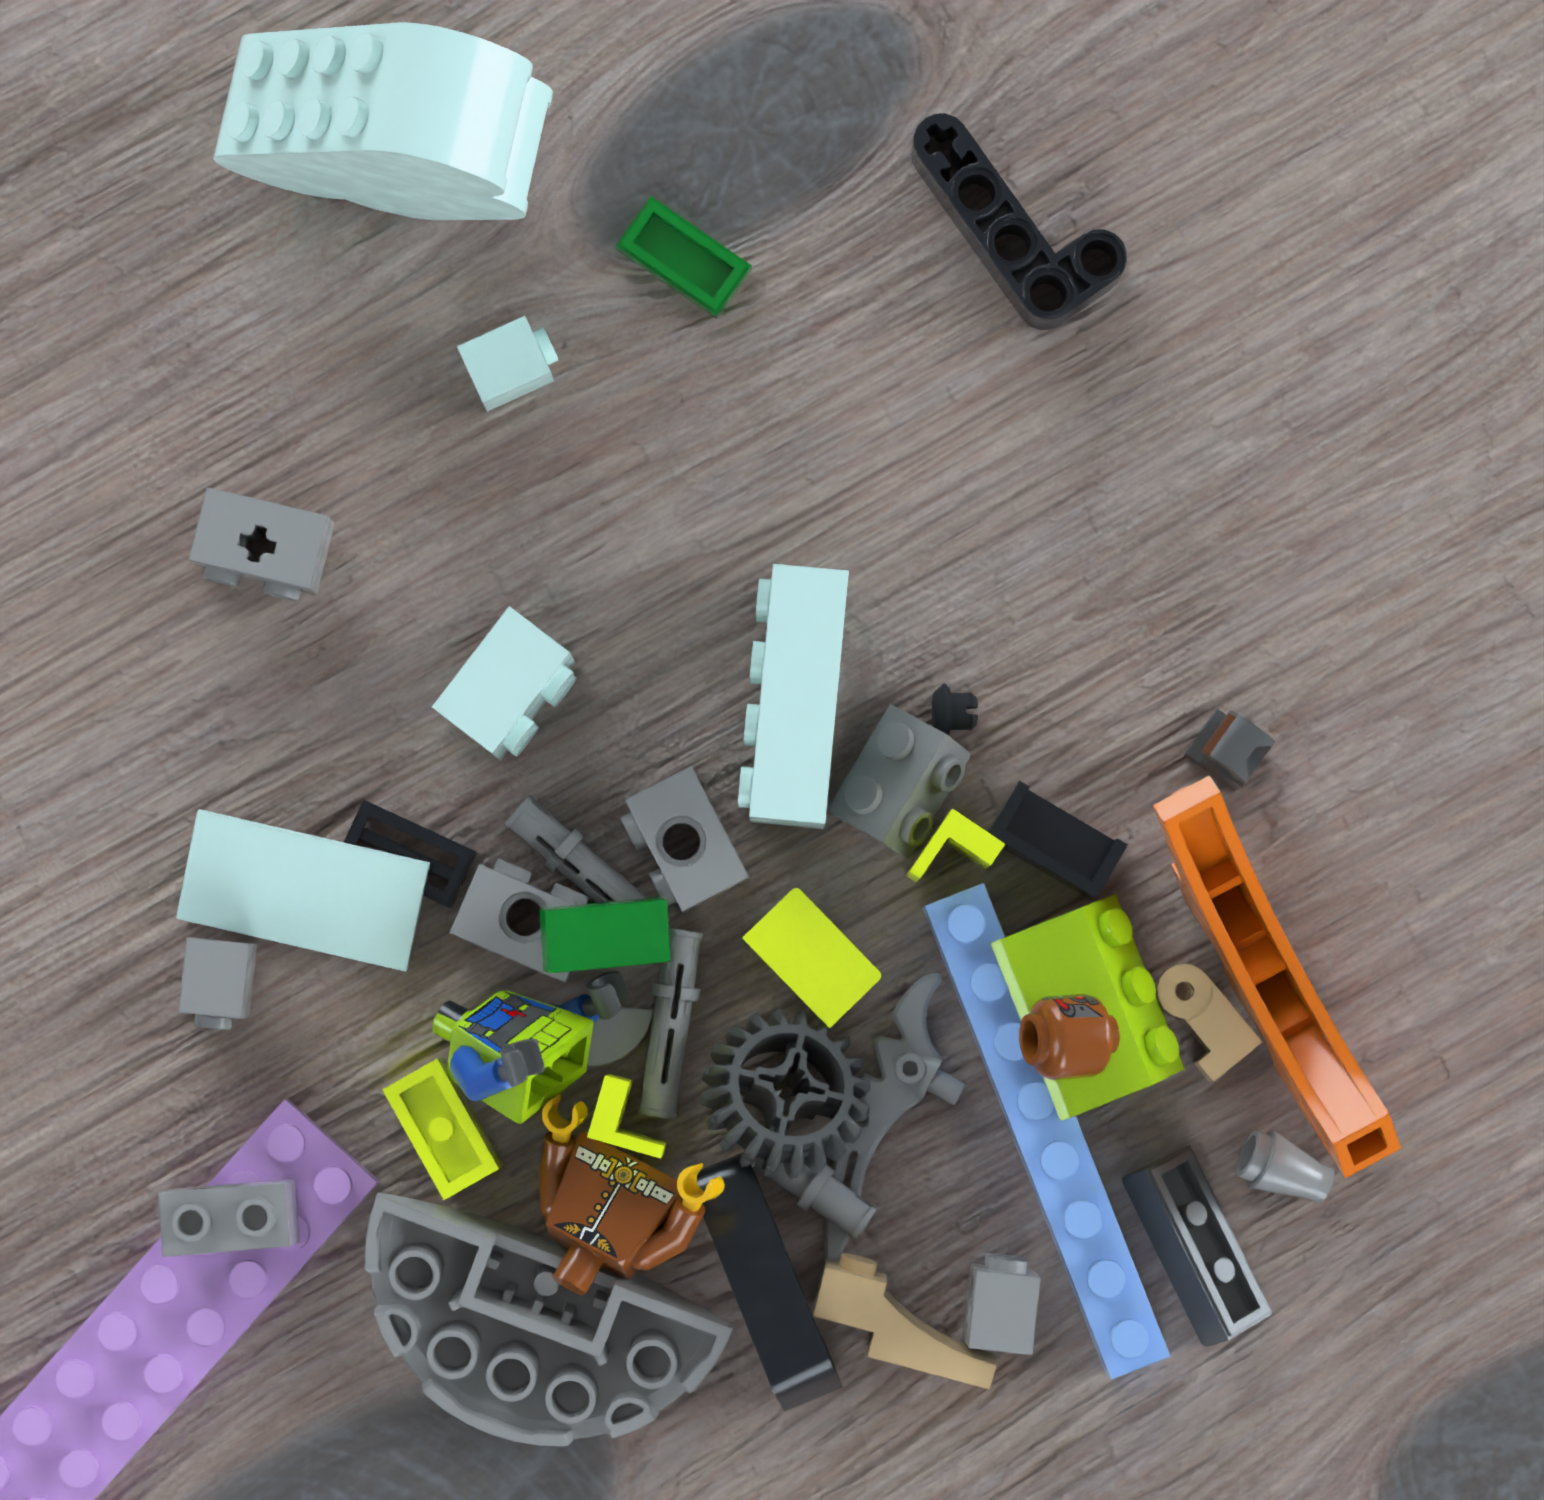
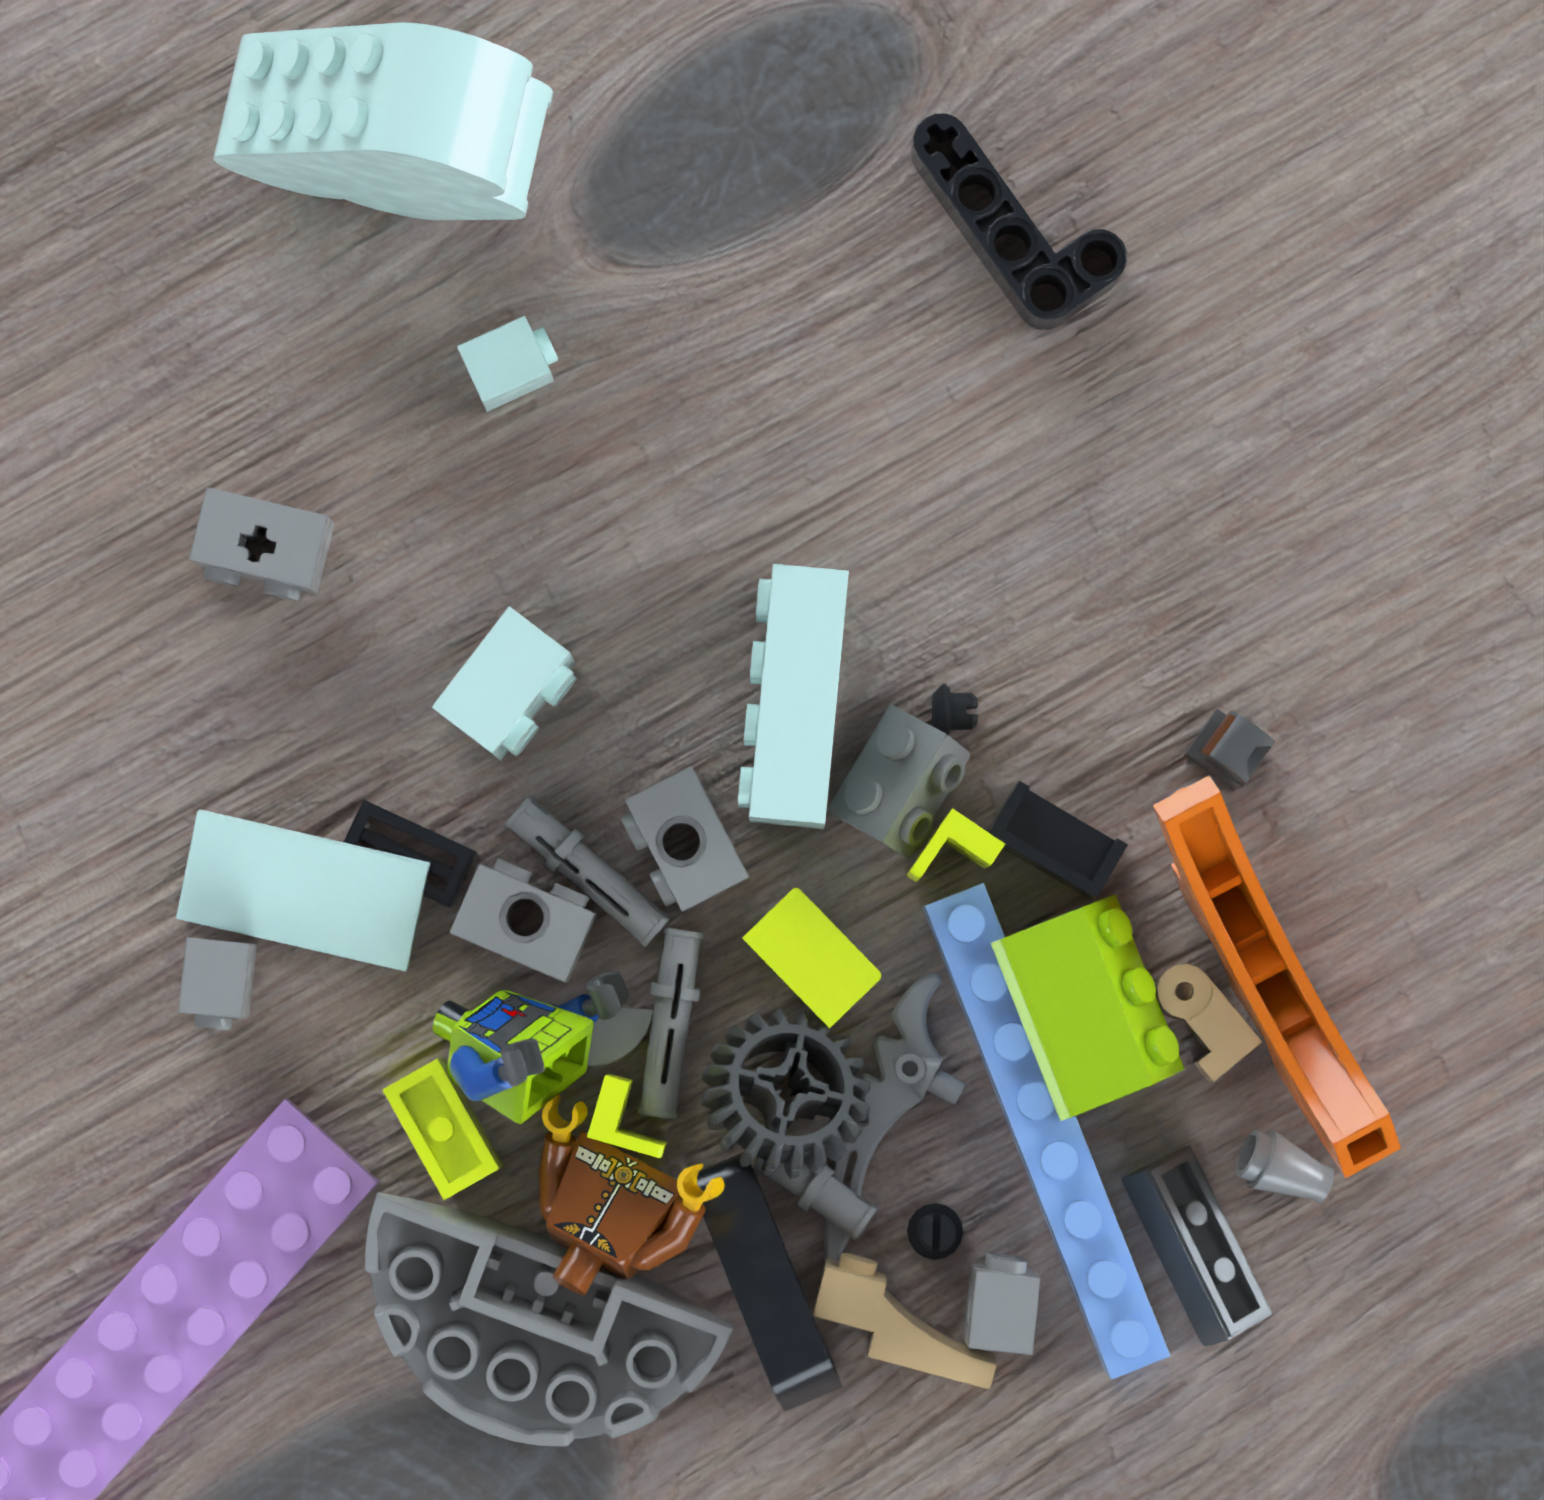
light grey brick [158,1179,300,1257] -> none
green tile [540,897,671,973] -> none
green tile [615,196,752,319] -> none
dark orange head [1019,994,1120,1080] -> none
none -> black piece [907,1203,963,1260]

